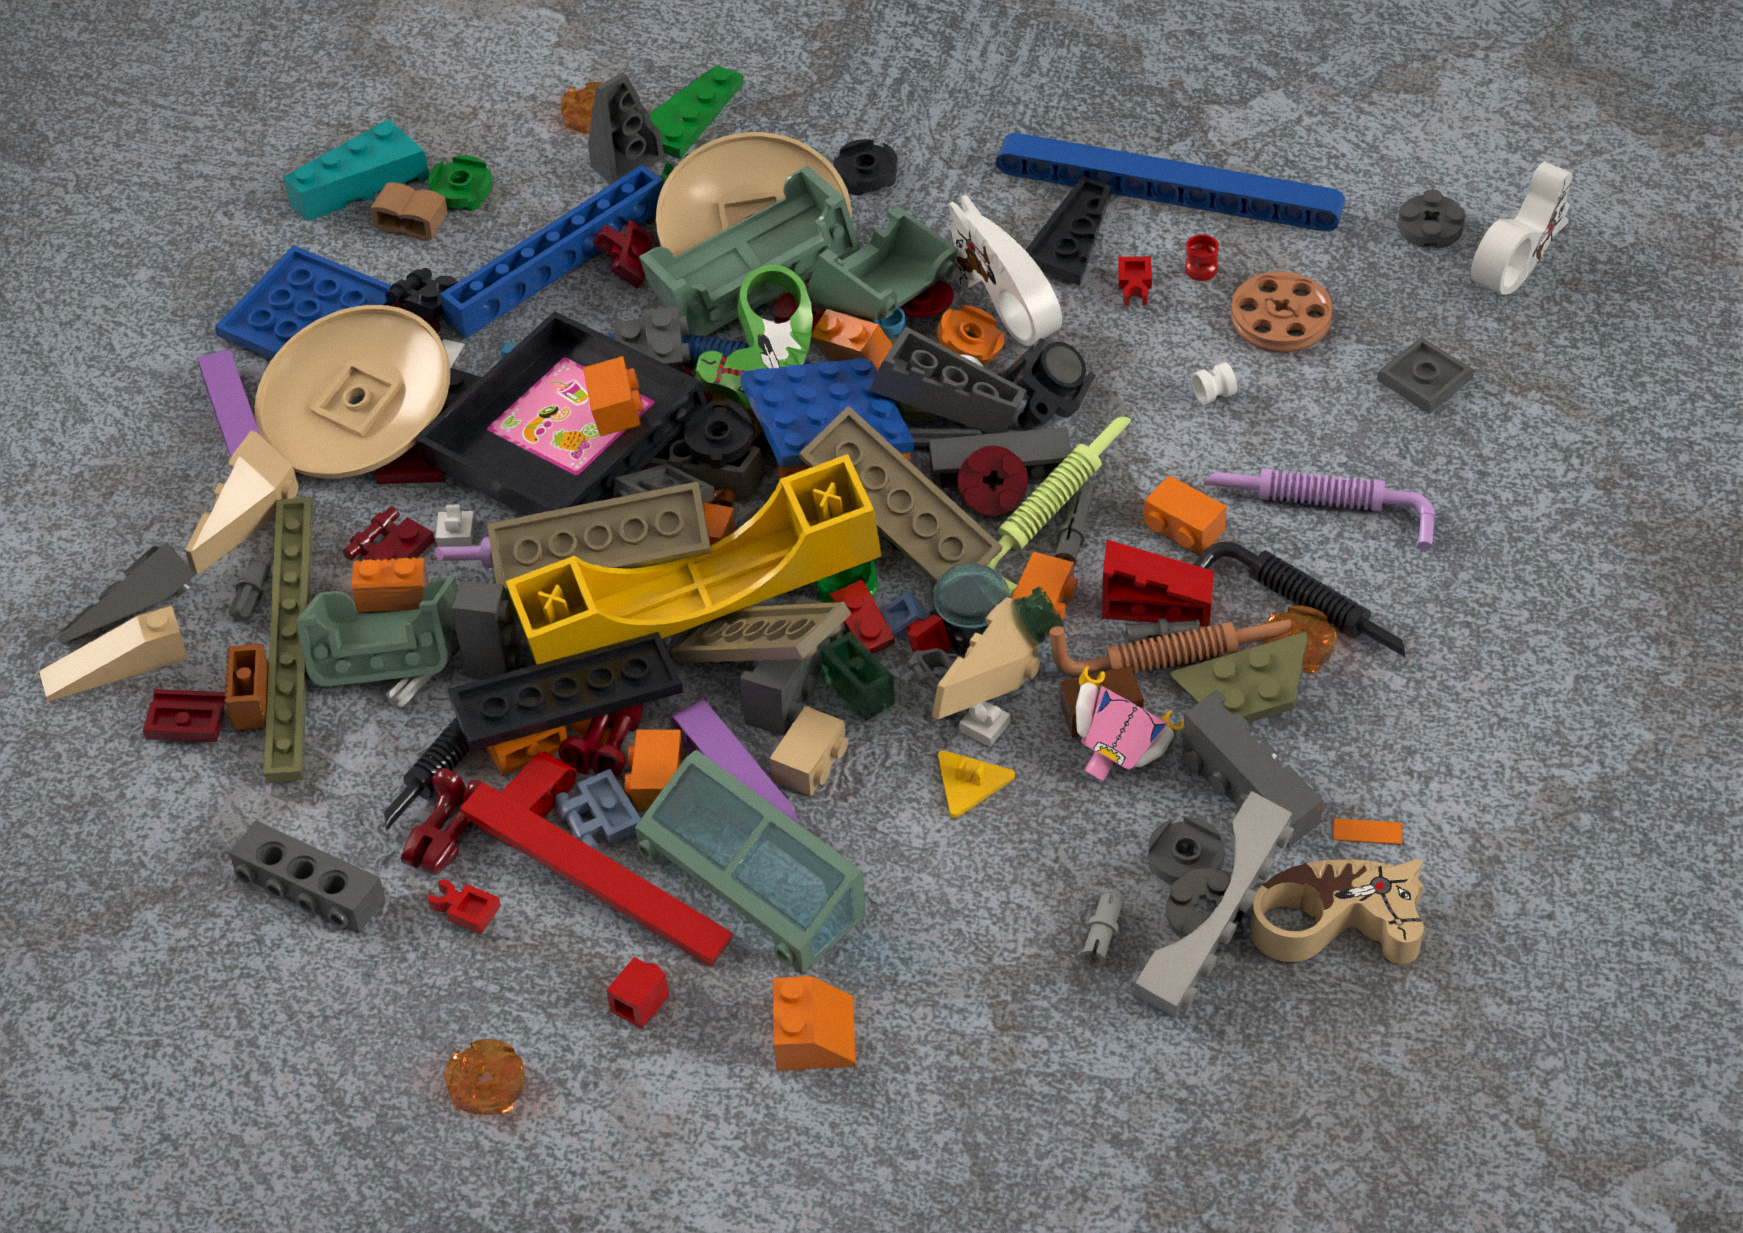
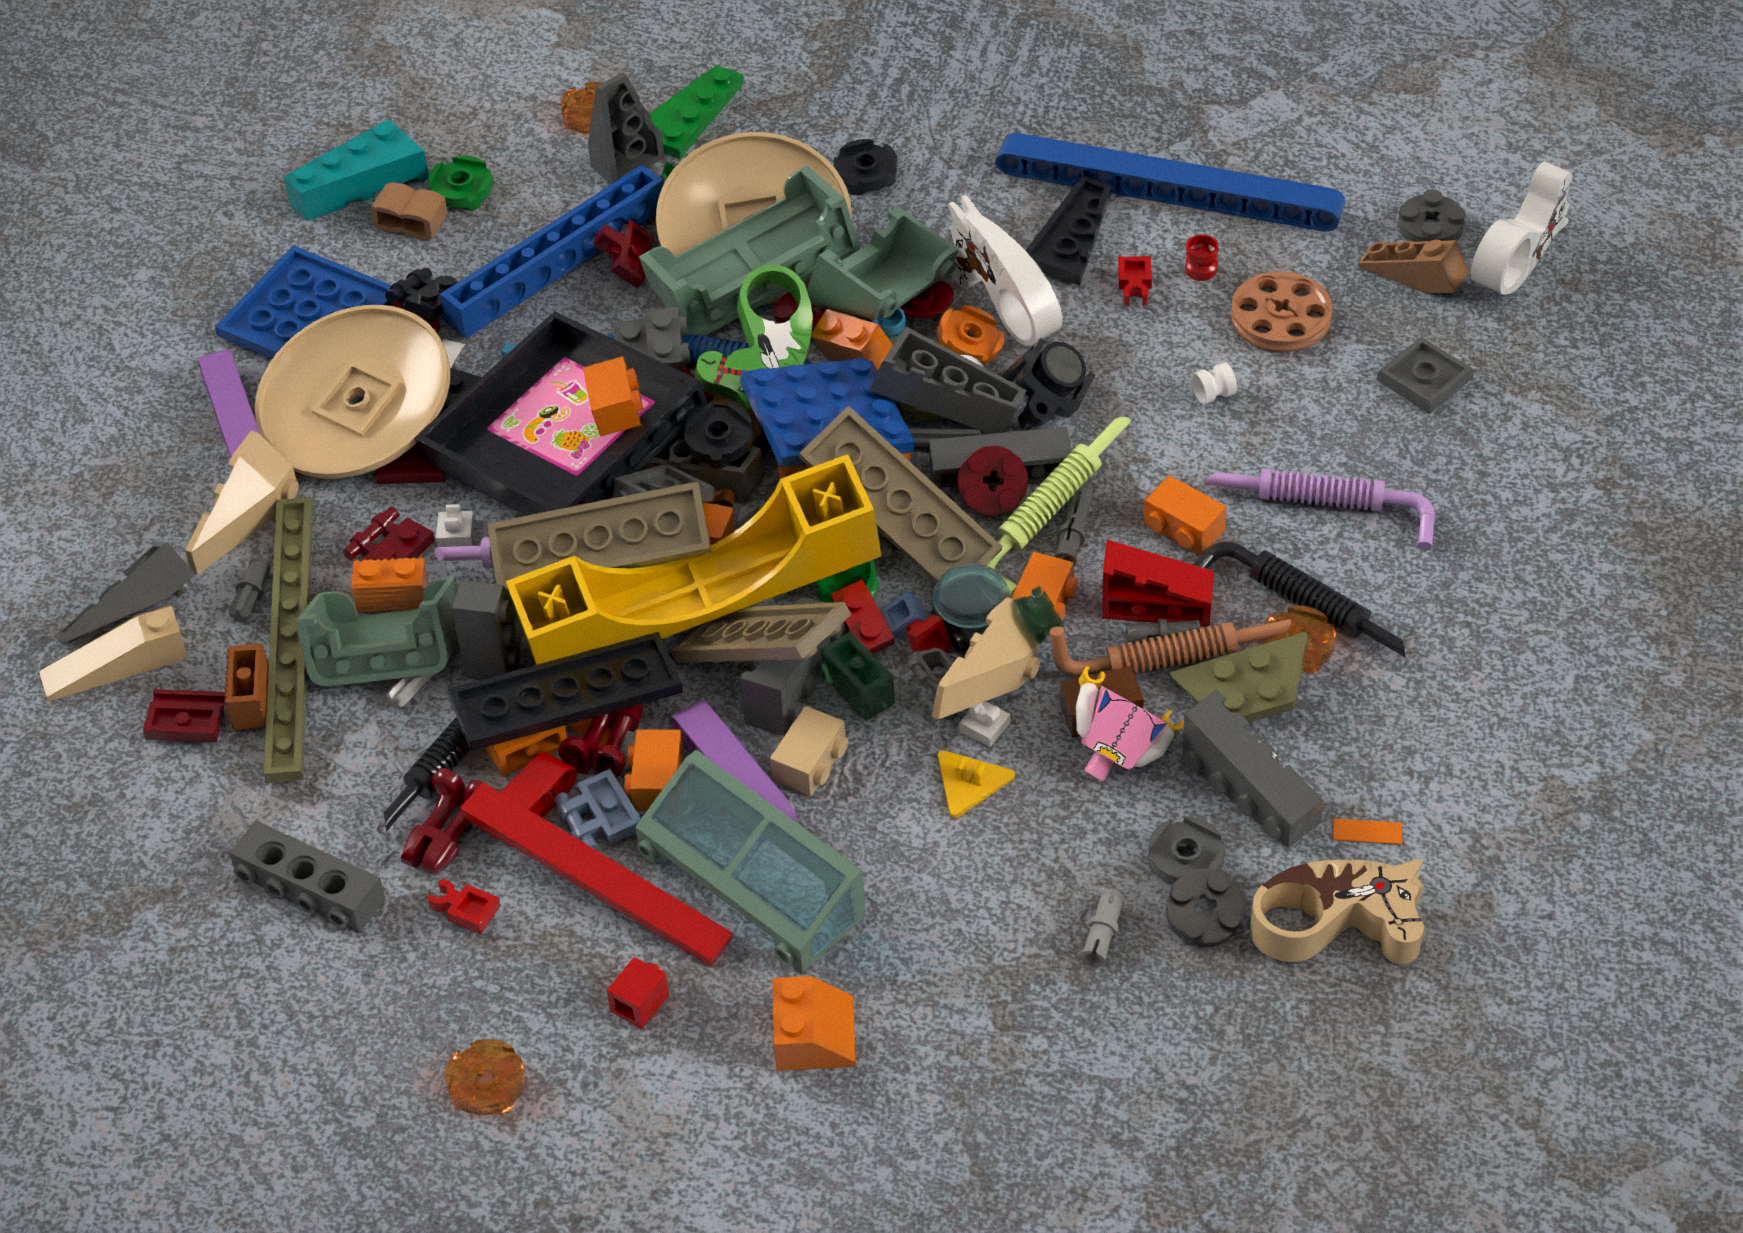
light grey arch [1134,791,1294,1018] -> none
none -> medium nougat slope [1358,239,1469,293]

